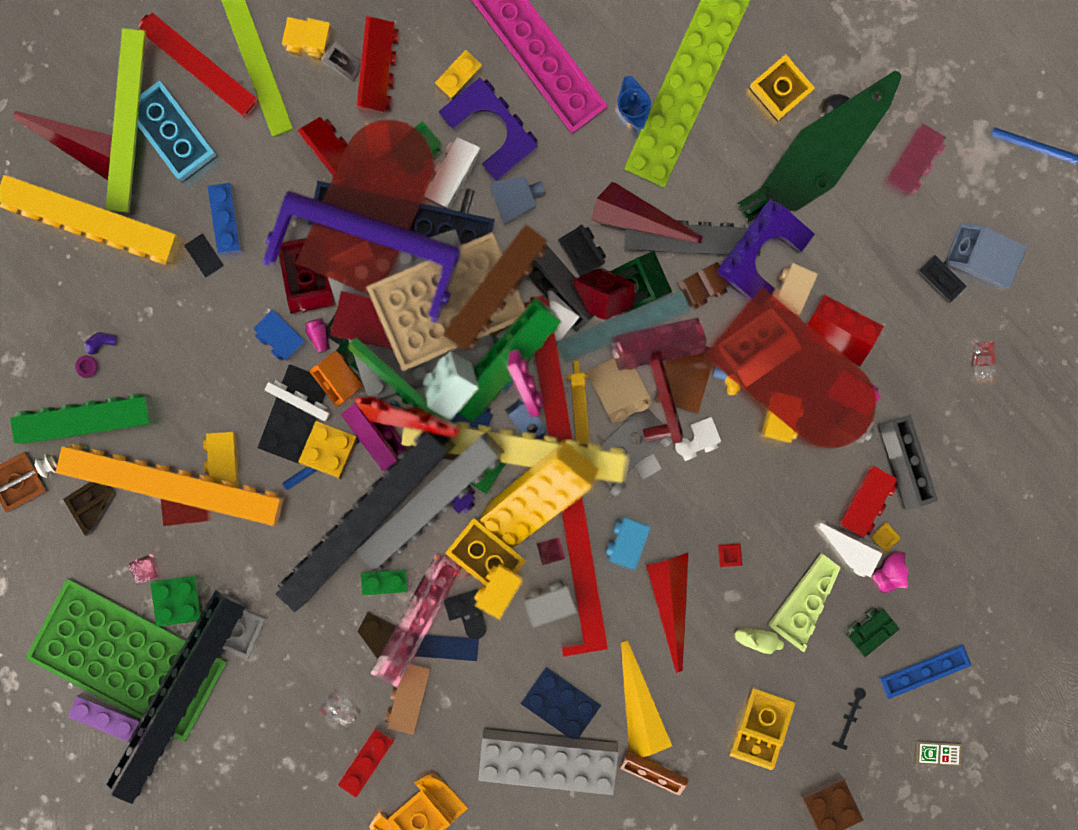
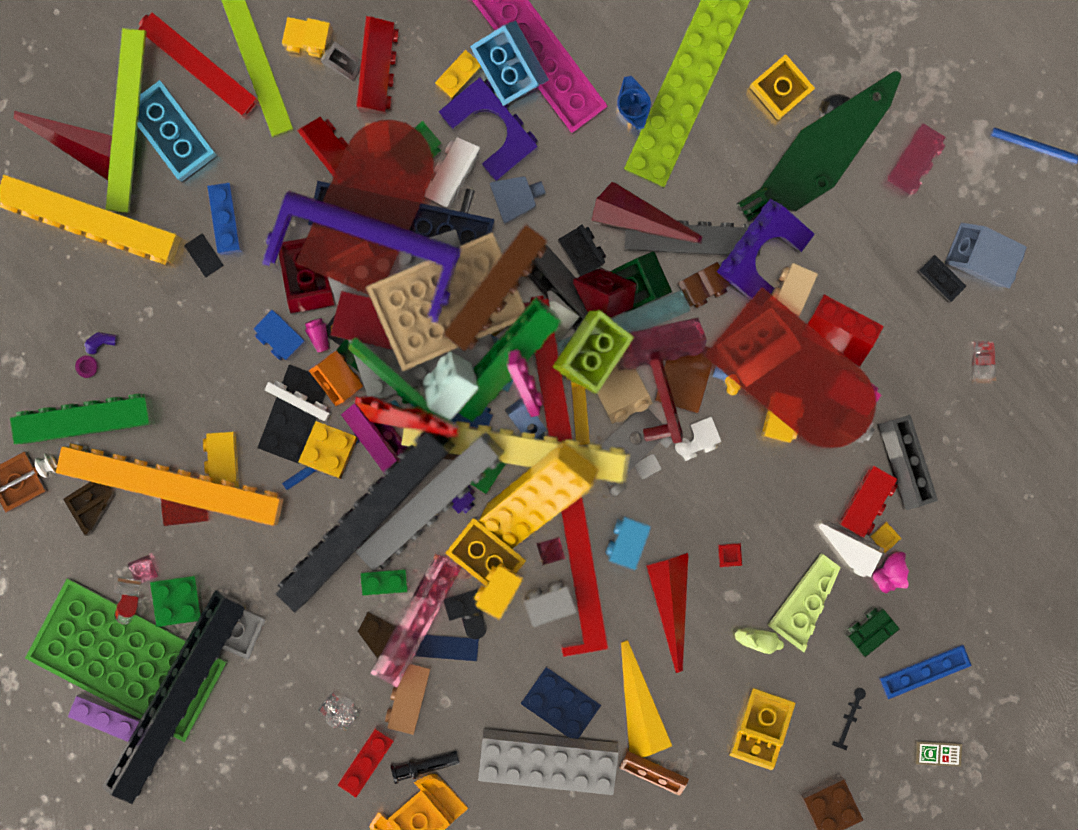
none -> leg [114,577,141,624]
none -> black pin [390,750,460,784]
none -> dark azure brick [470,21,549,106]
none -> lime slope [552,311,634,393]

